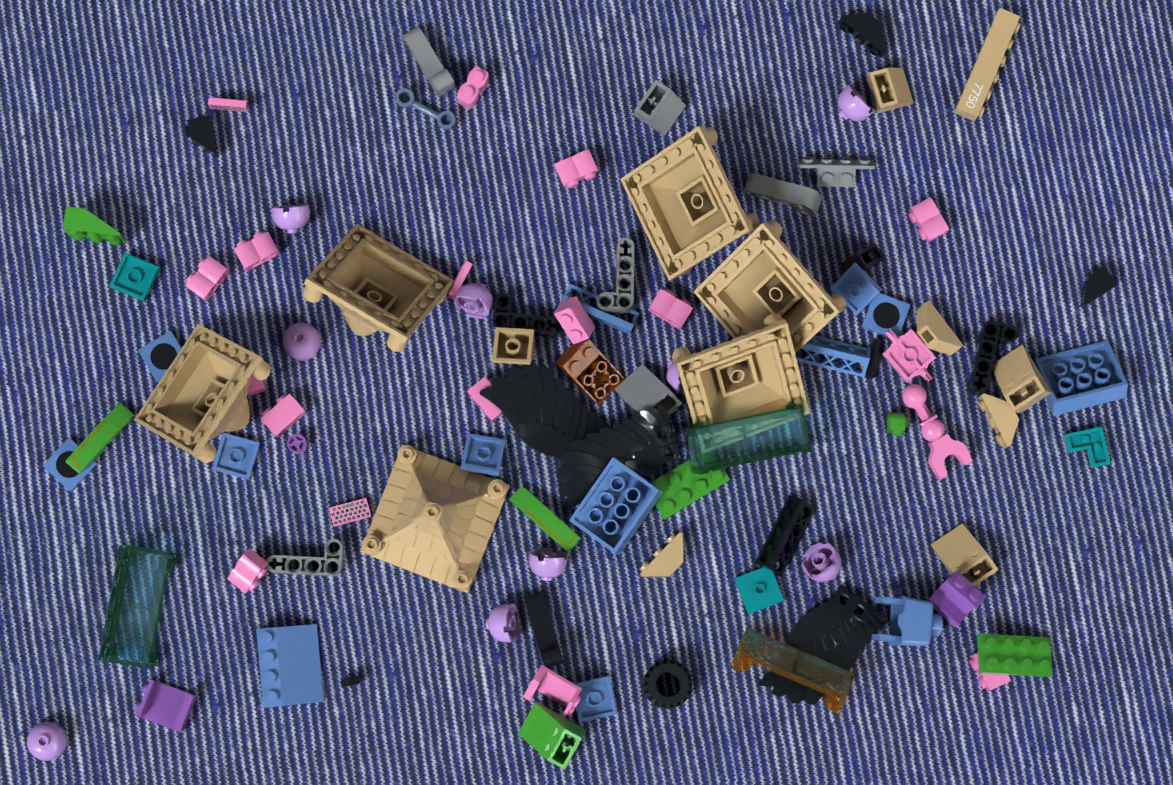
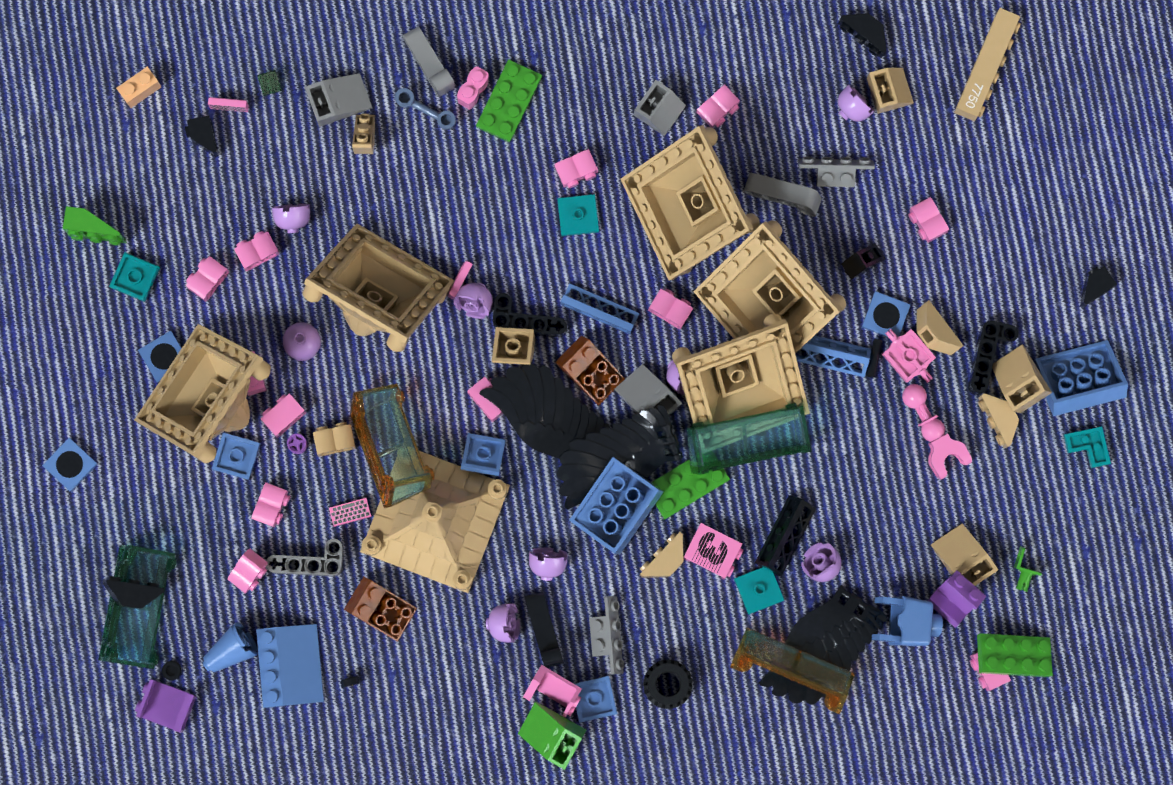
lavender cylinder [27,722,67,761] -> none
bright green slope [65,403,134,474] -> none
bright green slope [509,486,581,552] -> none
bright pink brick [554,296,595,344] -> none
light grey beam [596,237,634,314] -> none
medium blue tile [830,262,883,315] -> none
bright green plate [887,413,908,436] -> none
none -> black slope [102,576,164,609]
none -> light nougat brick [116,66,161,108]
none -> black tile [162,661,182,681]
none -> medium blue cone [203,622,258,672]
none -> bright pink brick [251,482,290,527]
none -> clear green slope [257,70,282,96]
none -> light grey slope [305,73,372,127]
none -> tan brick [313,422,356,457]
none -> dark orange slope [344,576,417,642]
none -> clear light blue windscreen [350,384,434,508]
none -> tan slope [352,114,375,154]
none -> bright green plate [476,59,542,143]
none -> teal plate [557,194,599,237]
none -> light grey bracket [589,596,624,674]
none -> bright pink panel [683,523,743,579]
none -> bright pink brick [696,84,740,128]
none -> bright green bracket [1014,546,1042,592]

